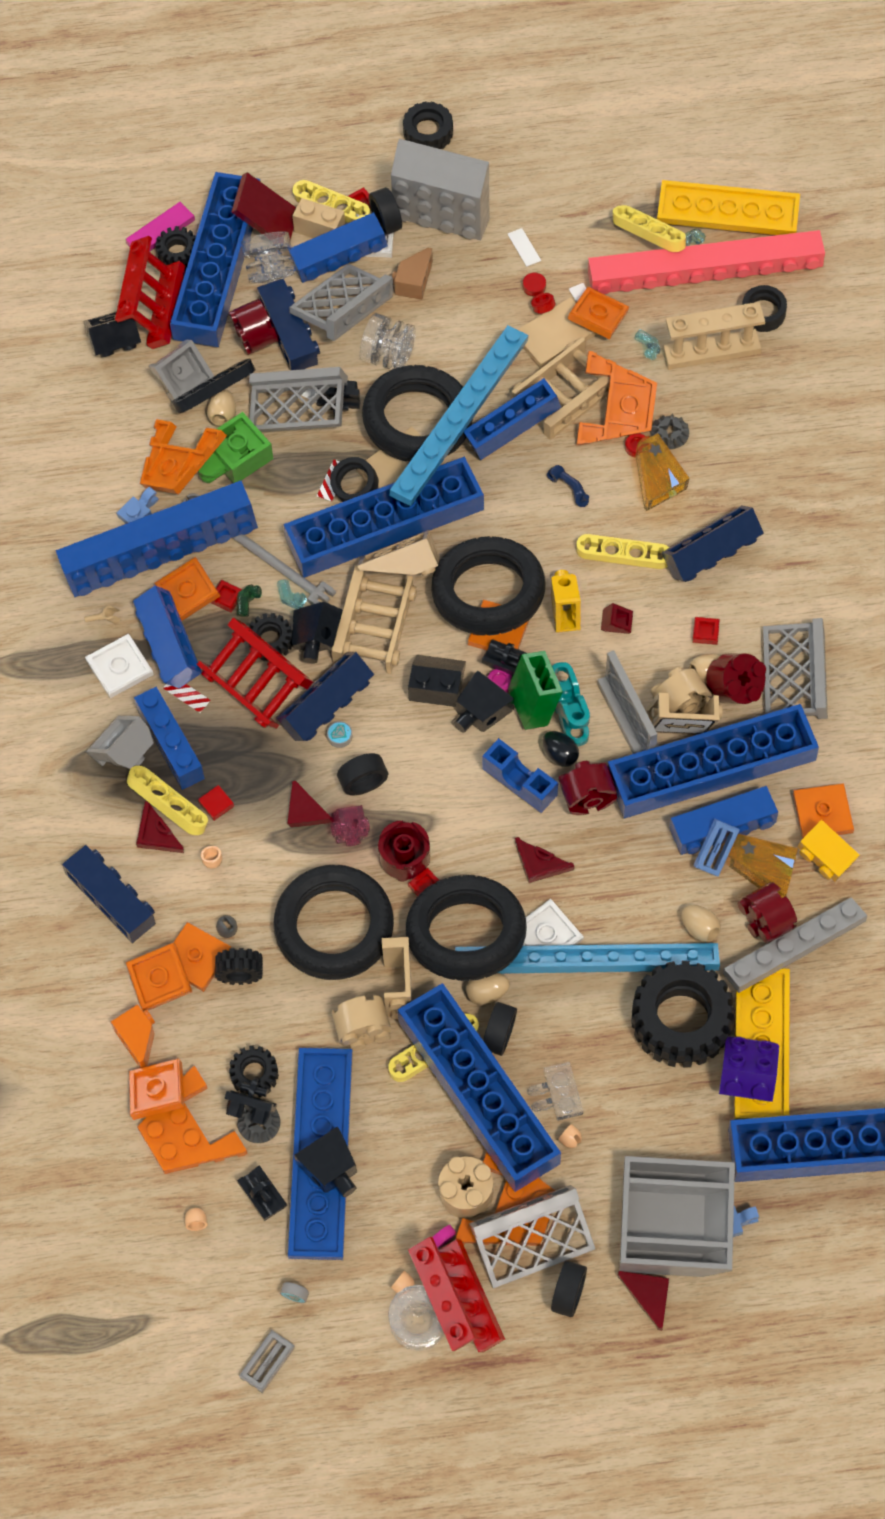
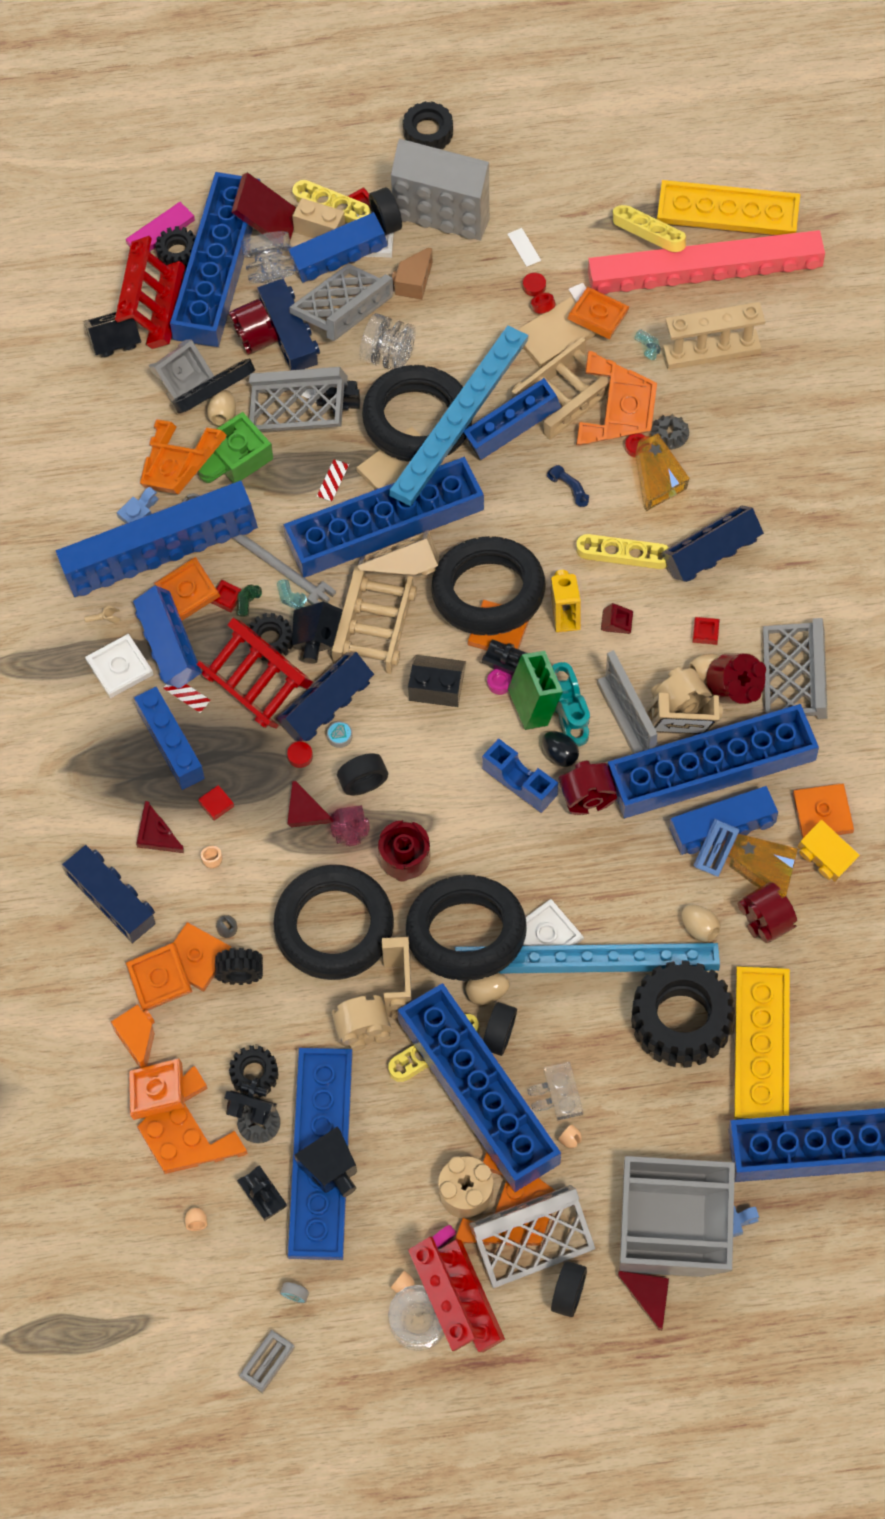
light grey brick [86,716,154,769] -> none
light yellow beam [127,766,208,835] -> none
black tyre [330,457,379,502] -> none
red tile [408,867,440,896] -> none
black torso [454,671,514,733] -> none
dark red tile [514,837,575,883] -> none
clear light blue arm [685,228,706,246] -> none
dark purple bracket [719,1037,779,1102] -> none
light grey plate [723,897,867,993] -> none
black tyre [742,285,787,332] -> none
none -> red tile [287,741,313,768]

